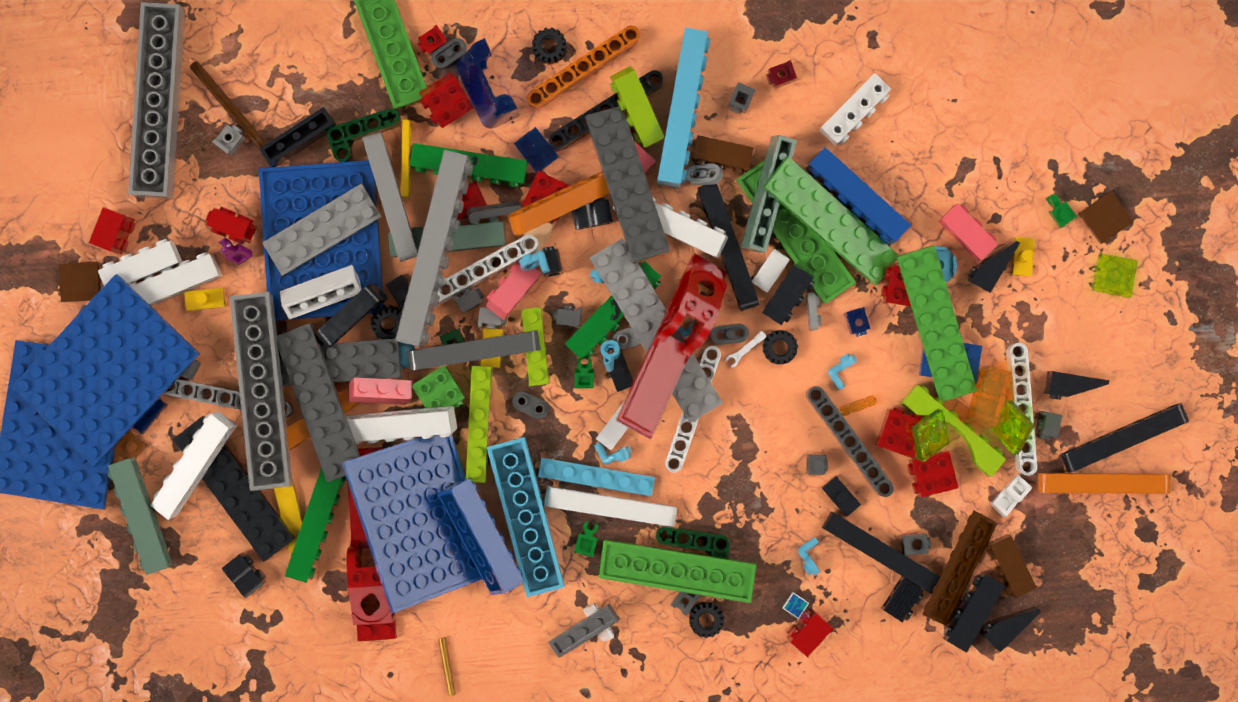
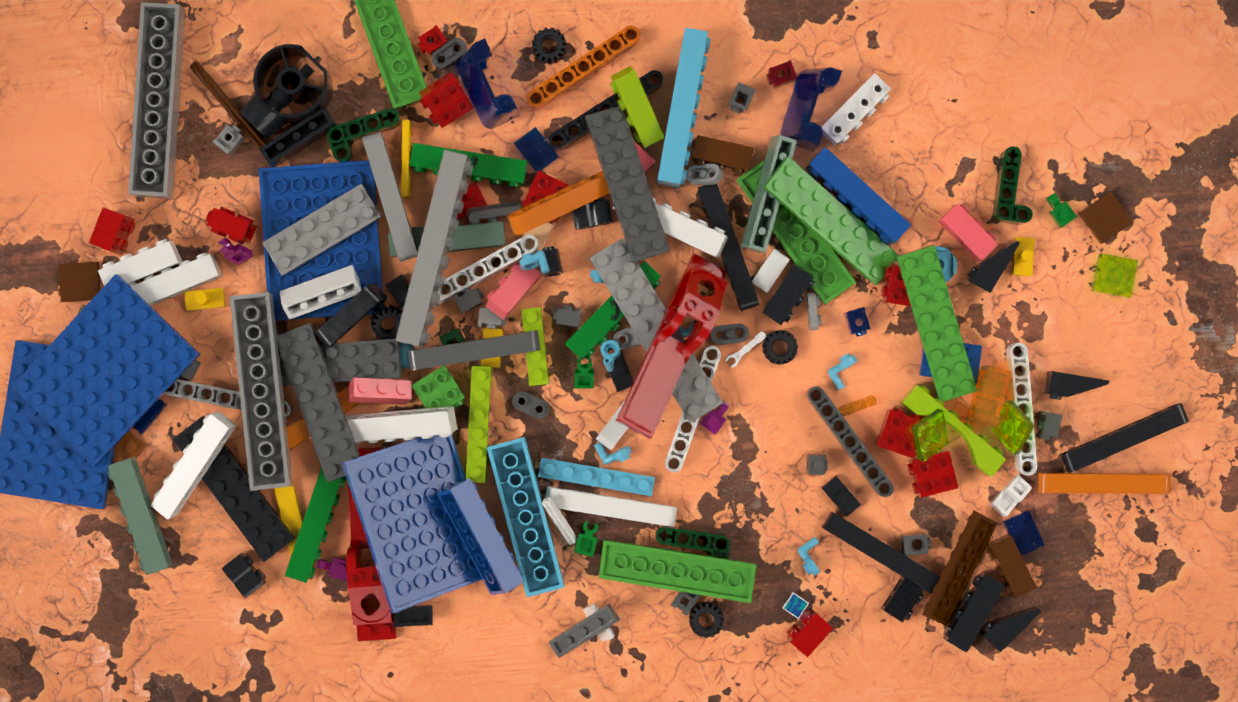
pearl gold bar [438,637,456,696] -> none
none -> black animal [239,44,333,139]
none -> magenta plate [317,557,347,581]
none -> black tile [393,605,433,627]
none -> white axle [542,497,577,545]
none -> magenta plate [700,401,730,435]
none -> clear blue windscreen [780,67,842,151]
none -> dark green beam [992,146,1033,225]
none -> clear blue plate [1002,510,1045,556]

